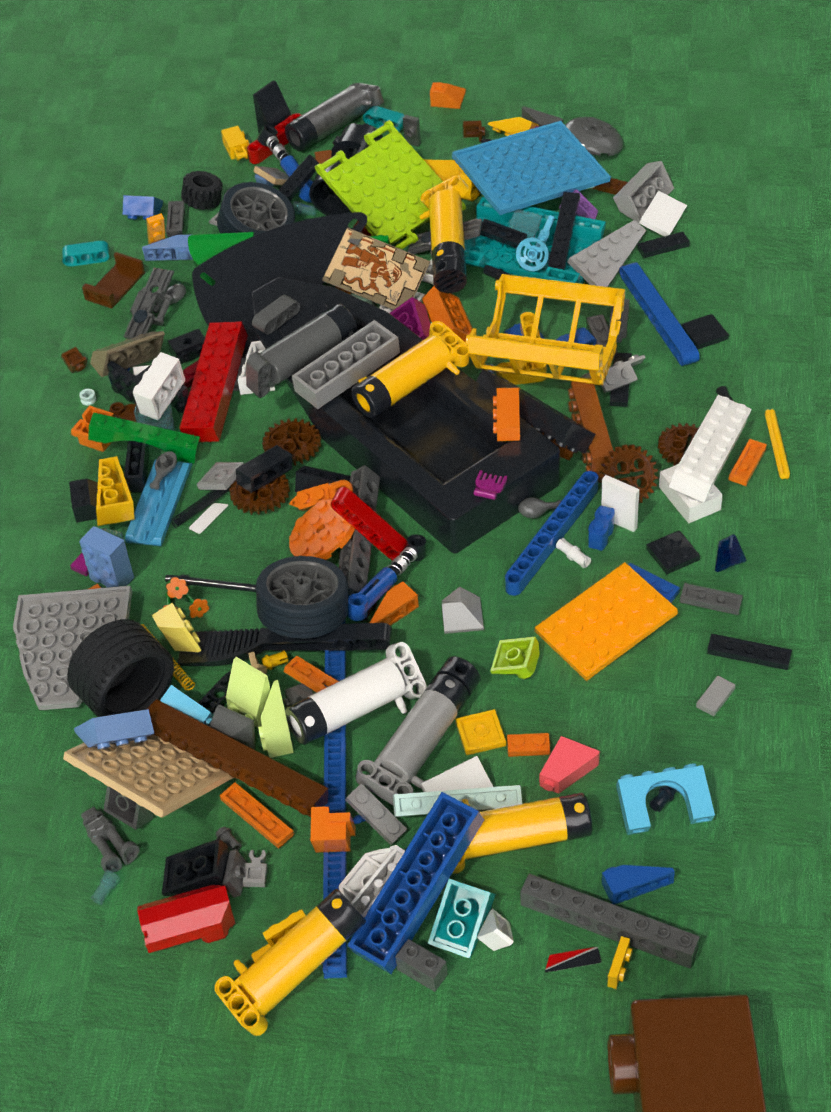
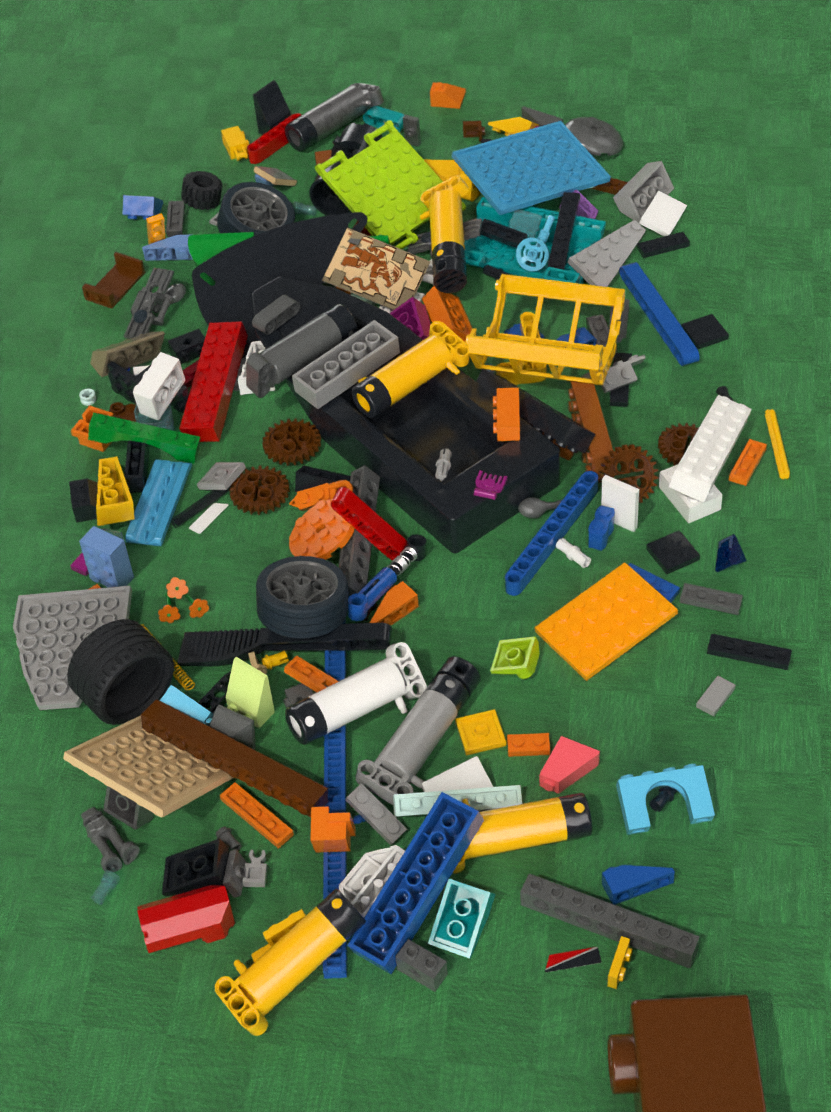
reddish brown bracket [61,347,87,373] -> none
teal beam [62,241,109,267] -> none
medium blue slope [74,709,154,750] -> none
dark grey piece [150,451,177,490] -> none
light yellow slope [152,603,201,652] -> none
black bar [165,574,256,592] -> none
black brick [236,445,293,493] -> none
piece [257,124,314,203] -> none
yellowish green slope [258,680,294,758] -> none
black plate [279,154,319,201] -> none
light grey slope [441,587,484,634] -> none
white slope [477,909,514,951] -> none
none -> light grey axle [435,449,452,481]

